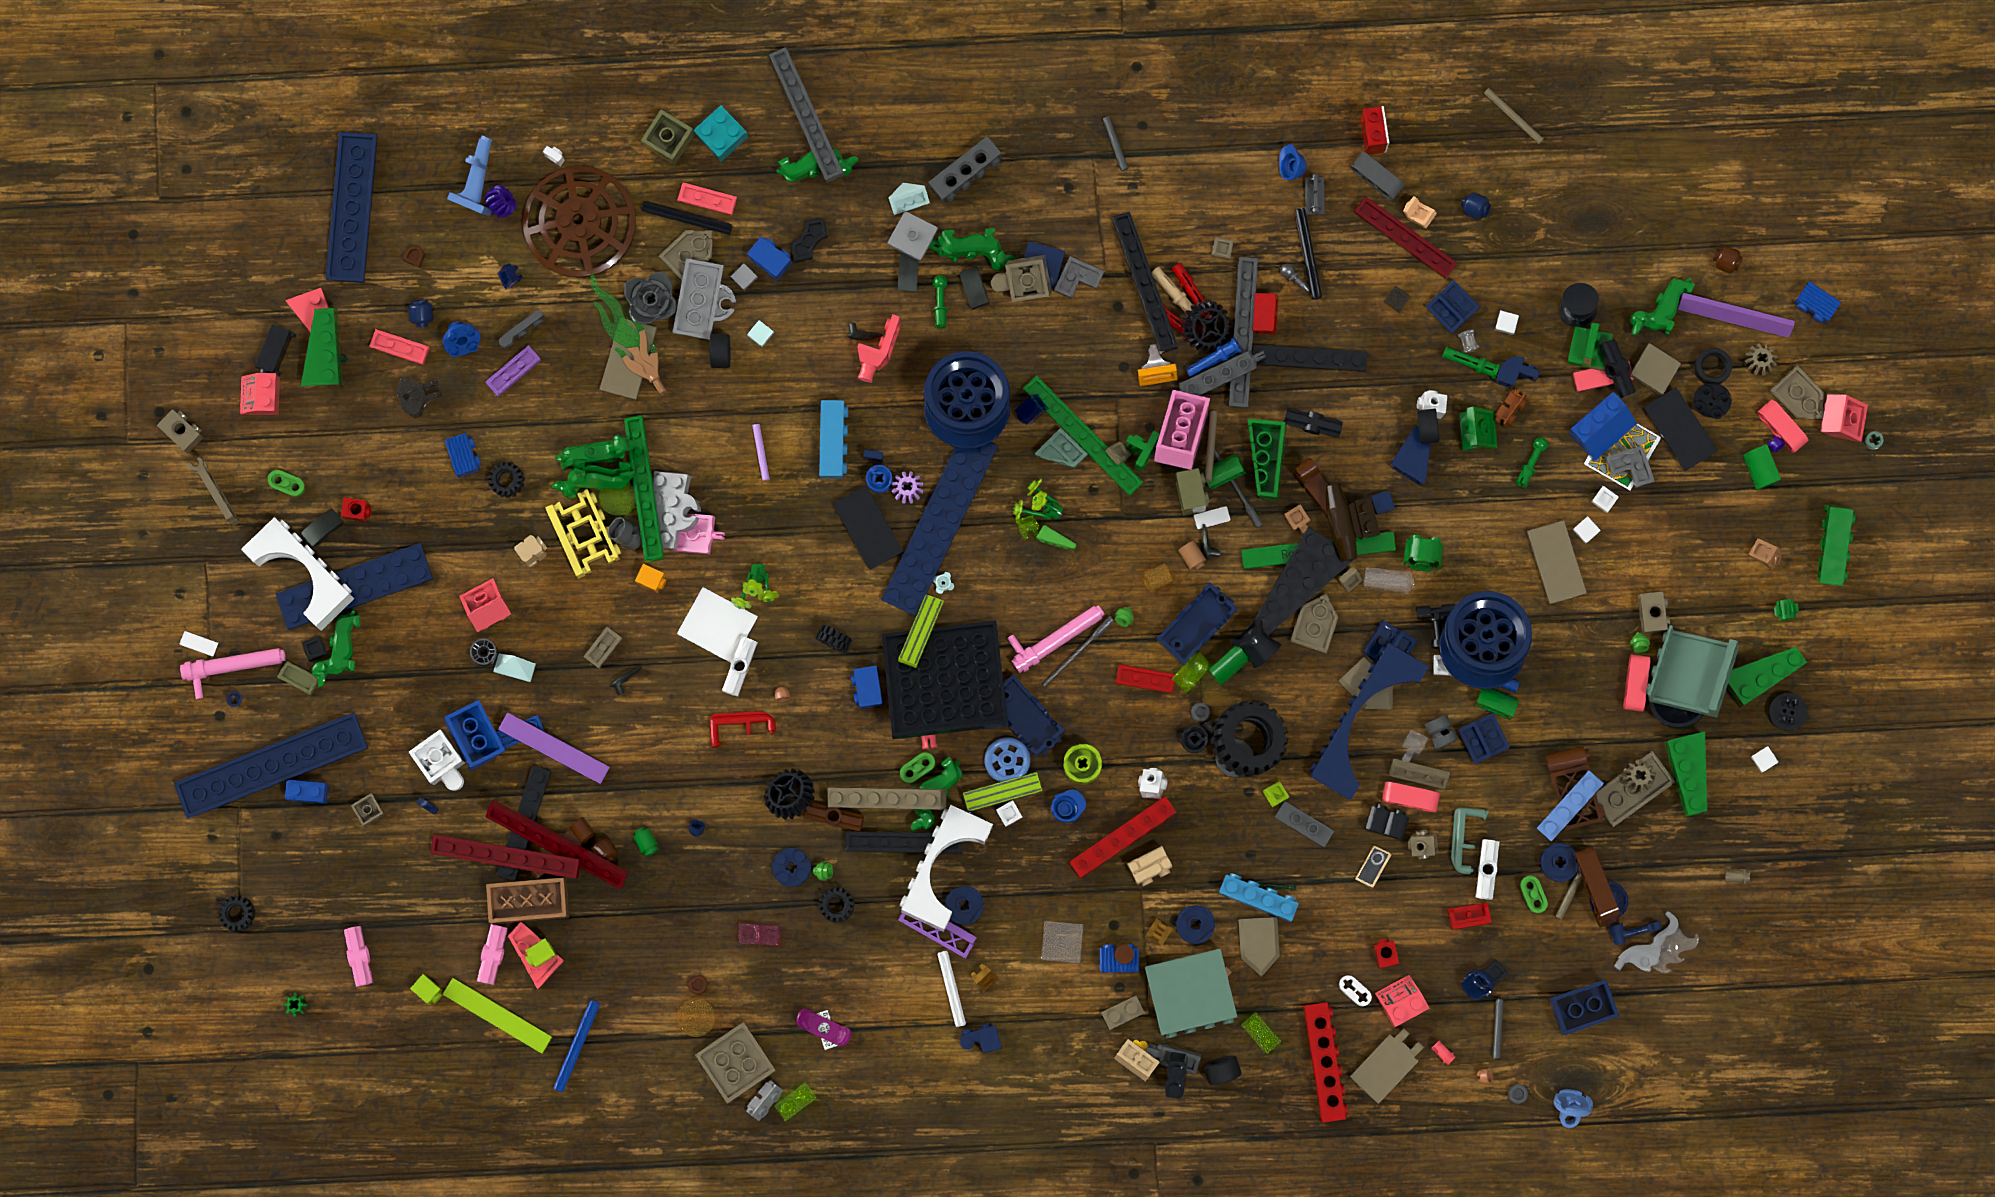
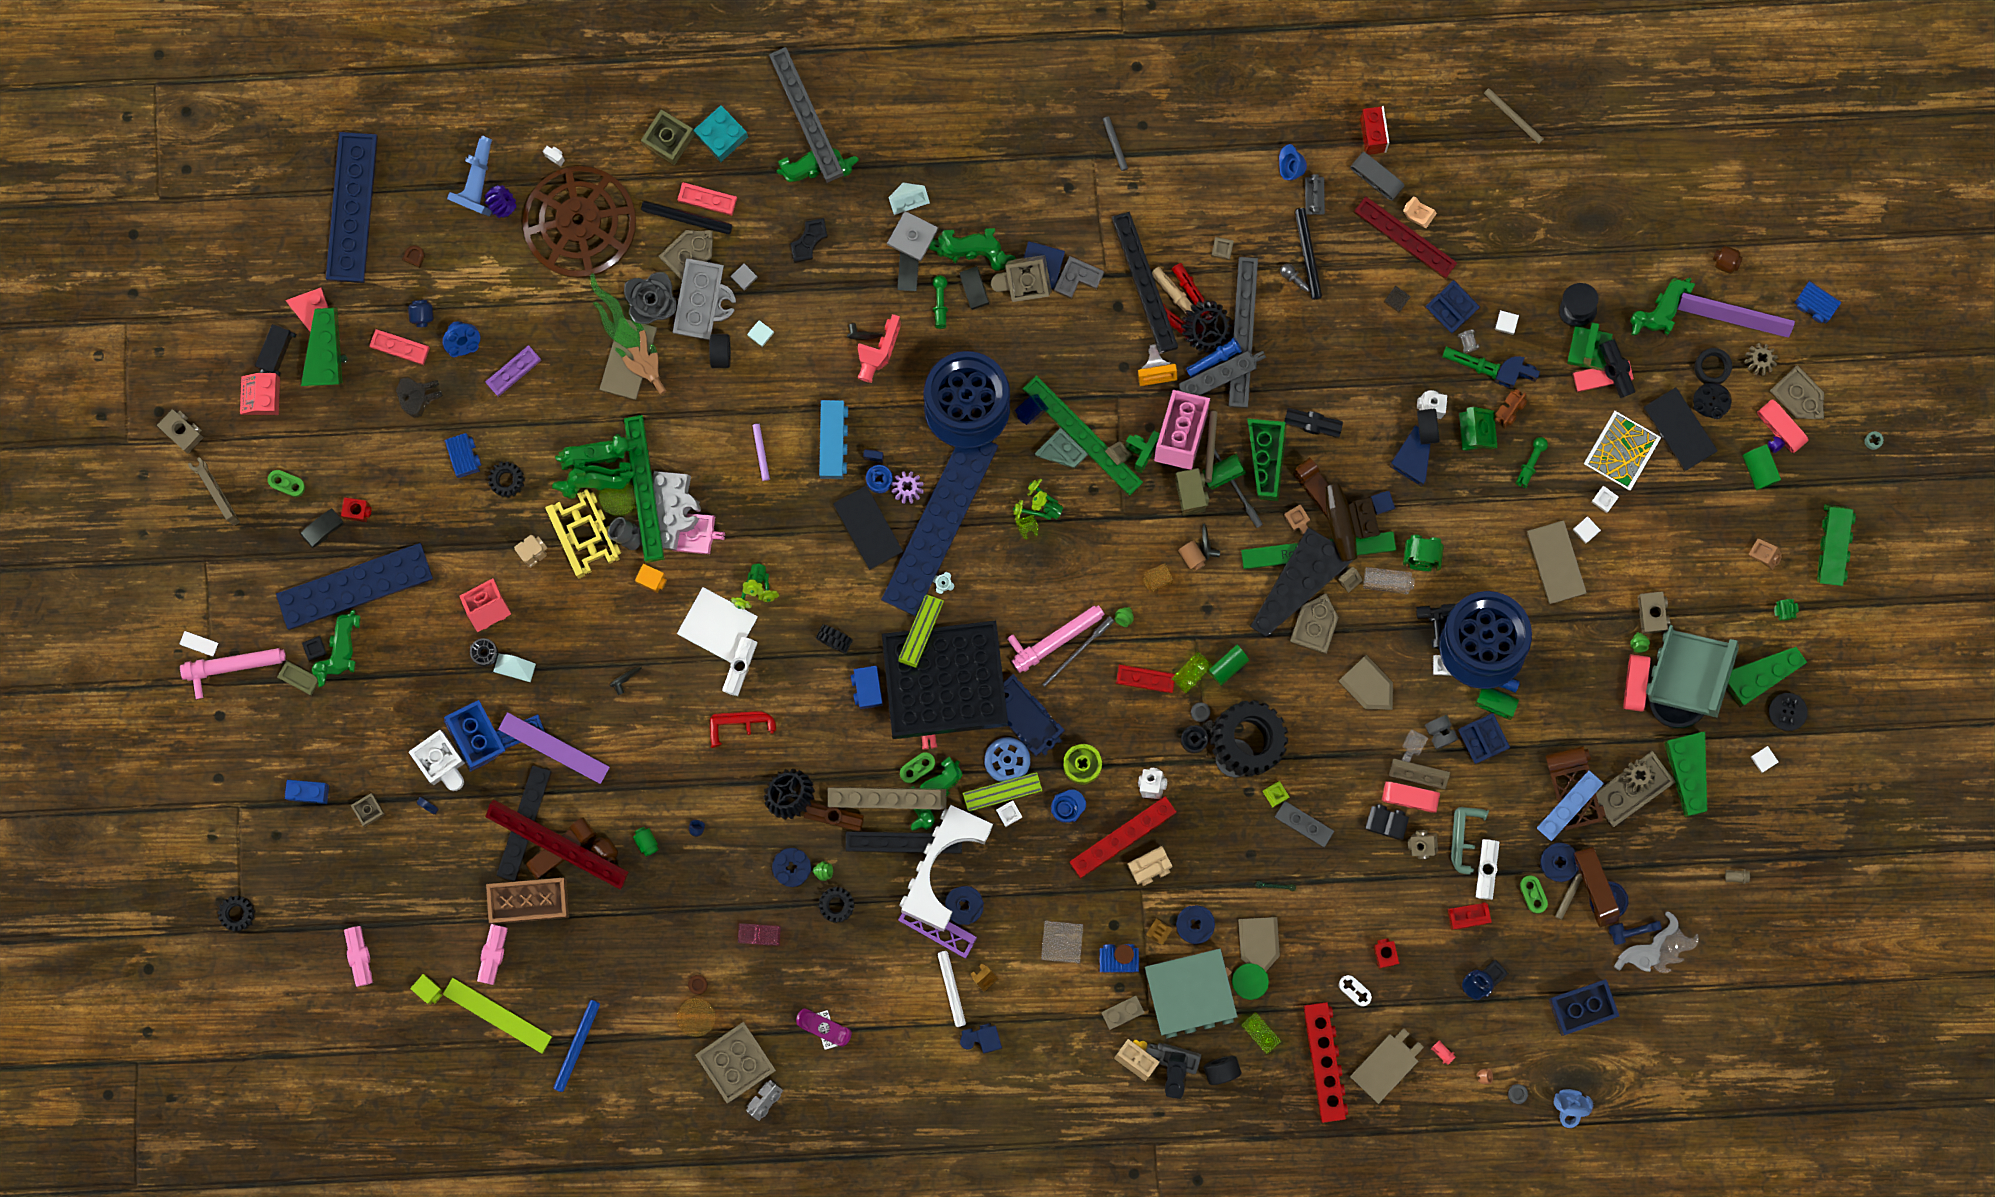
dark blue plate [174,713,369,819] -> none
dark blue hinge [226,691,242,707] -> none
white arch [241,517,354,631] -> none
green gear [283,993,309,1017] -> none
dark red plate [430,834,581,879] -> none
clear blue tile [497,264,523,290] -> none
dark grey hinge [498,310,545,349] -> none
coral wing [508,922,564,990] -> none
lime brick [525,938,558,968] -> none
dark tan plate [584,627,623,669] -> none
blue brick [747,237,792,281] -> none
clear neon green tile [774,1082,817,1121] -> none
nougat hinge [775,687,791,702] -> none
dark grey brick [928,136,1002,204] -> none
bright green slope [1036,525,1077,551] -> none
dark blue piece [1156,582,1238,666] -> none
white sticker [1194,506,1230,529] -> none
dark azure brick [1218,873,1299,923] -> none
black hat [1231,618,1281,668] -> none
black plate [1252,345,1367,372] -> none
red hinge [1253,293,1279,335] -> none
dark blue arch [1309,643,1429,800] -> none
slope [1355,846,1392,889] -> none
dark blue slope [1362,620,1417,662] -> none
coral slope [1375,975,1429,1028] -> none
dark blue head [1461,192,1491,220] -> none
dark grey bar [1492,999,1504,1058] -> none
blue slope [1568,392,1637,461] -> none
flat silver plate [1605,445,1655,488] -> none
dark tan tile [1629,343,1681,396] -> none
coral slope [1821,395,1868,442] -> none
none -> green sticker [1232,963,1269,1000]

